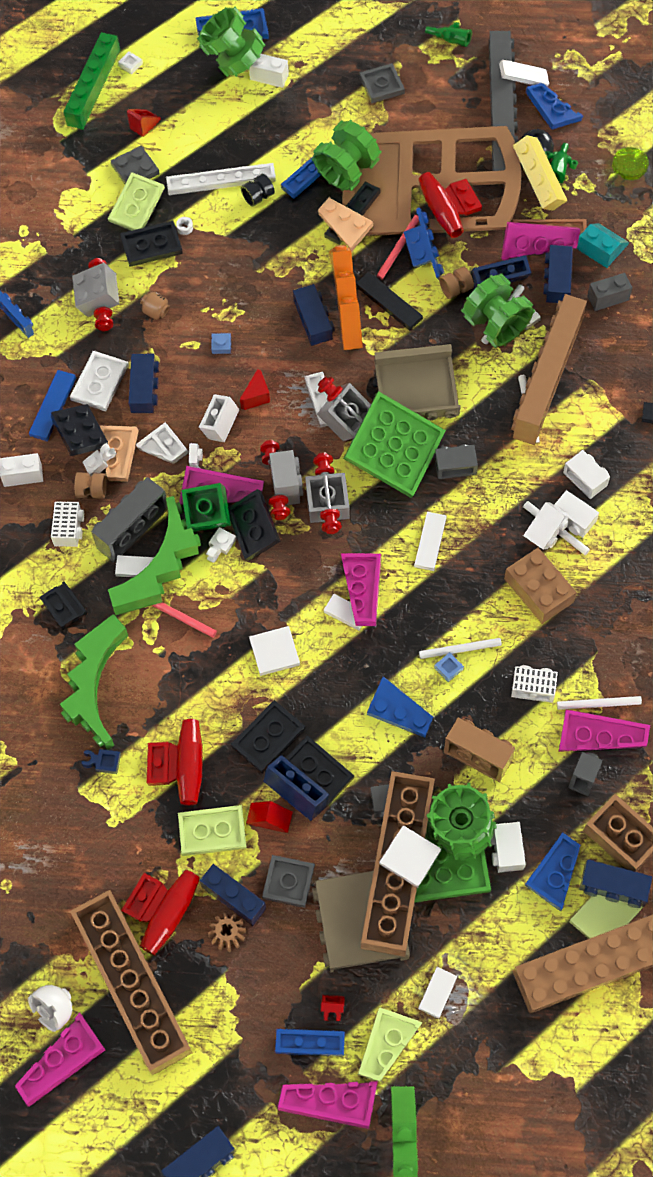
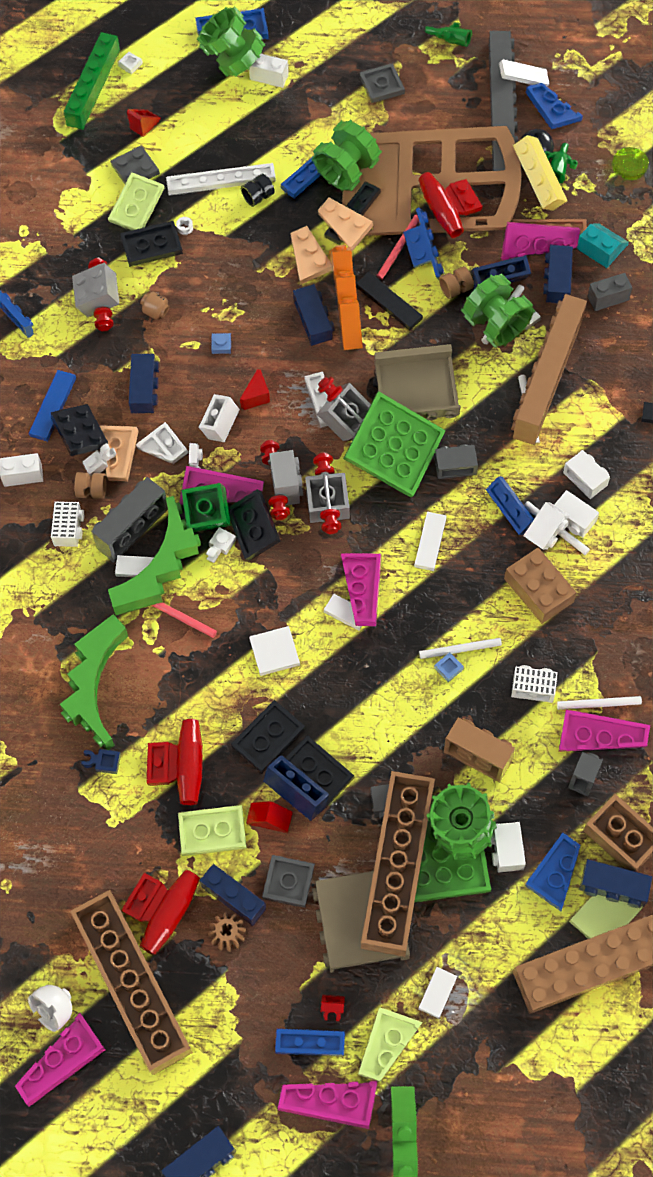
black plate [40,581,87,630] -> none
white tile [70,351,129,412] -> none
blue wing [367,676,433,738] -> none
white tile [379,826,441,888] -> none
none -> light nougat wing [291,226,332,285]
none -> blue plate [486,476,534,535]

